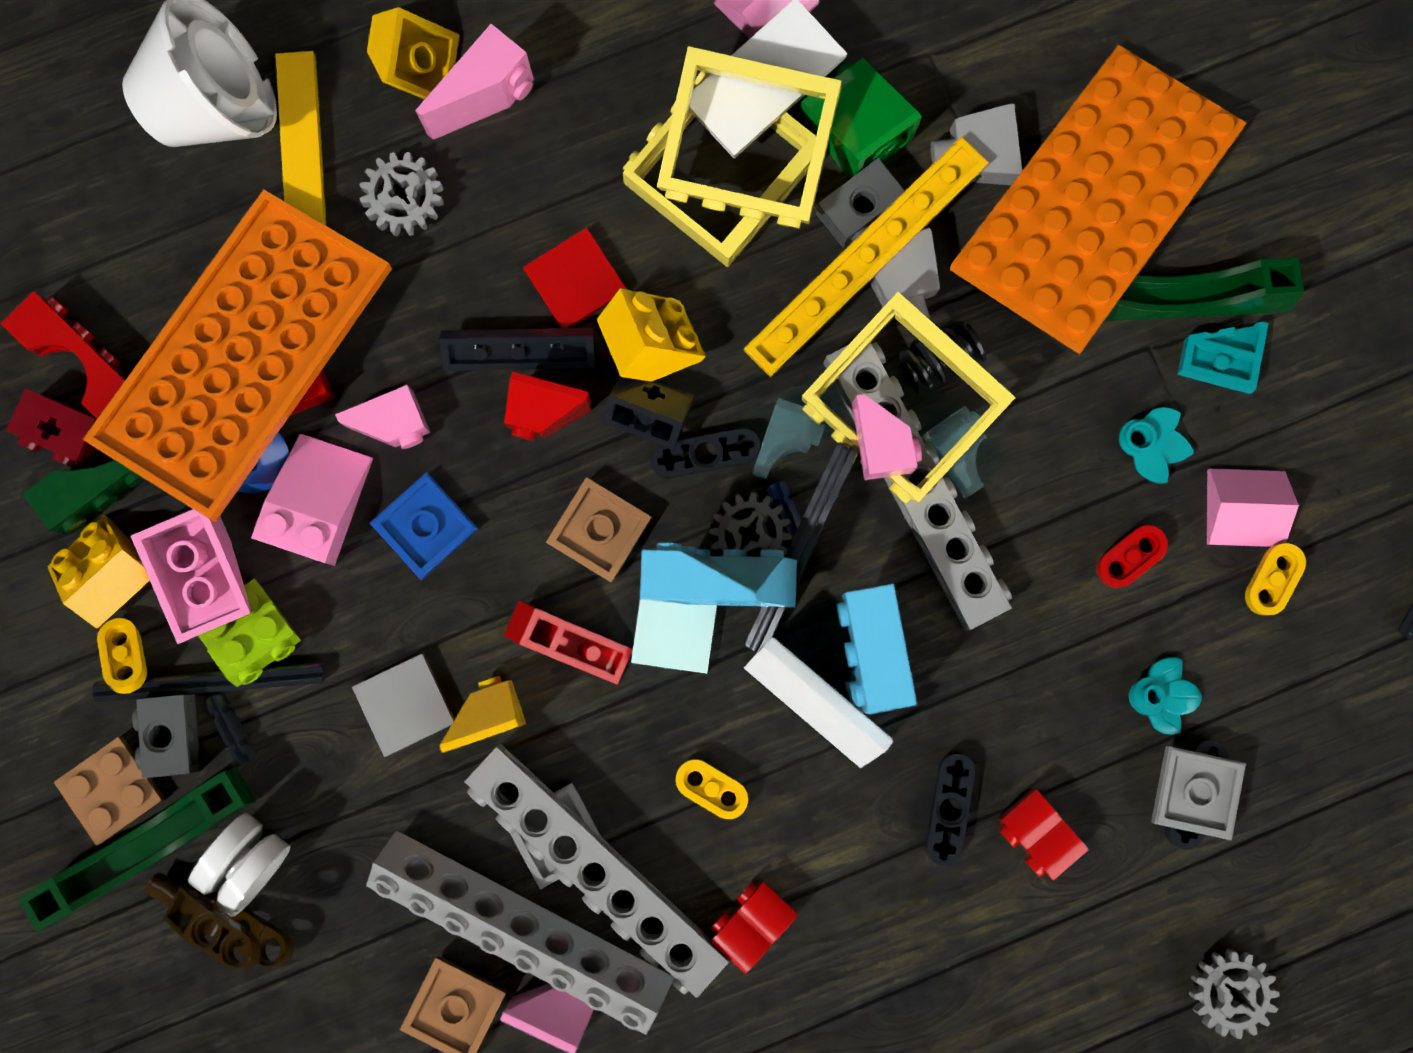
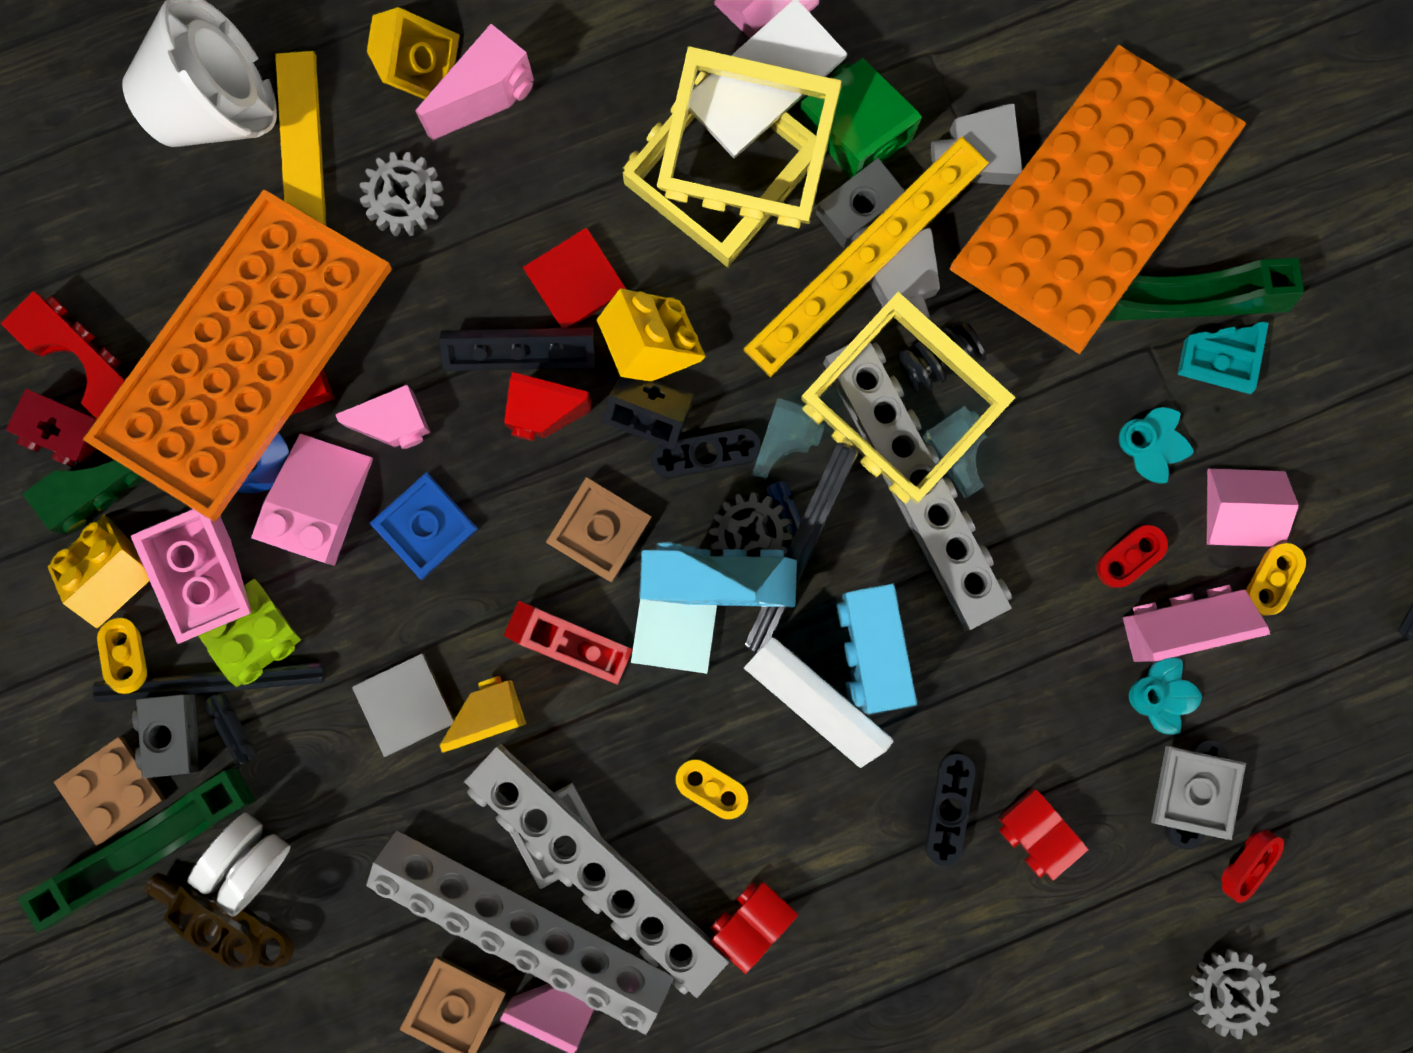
bright pink slope [852,394,922,480] -> none
none -> bright pink slope [1123,585,1270,662]
none -> red plate [1221,830,1284,903]

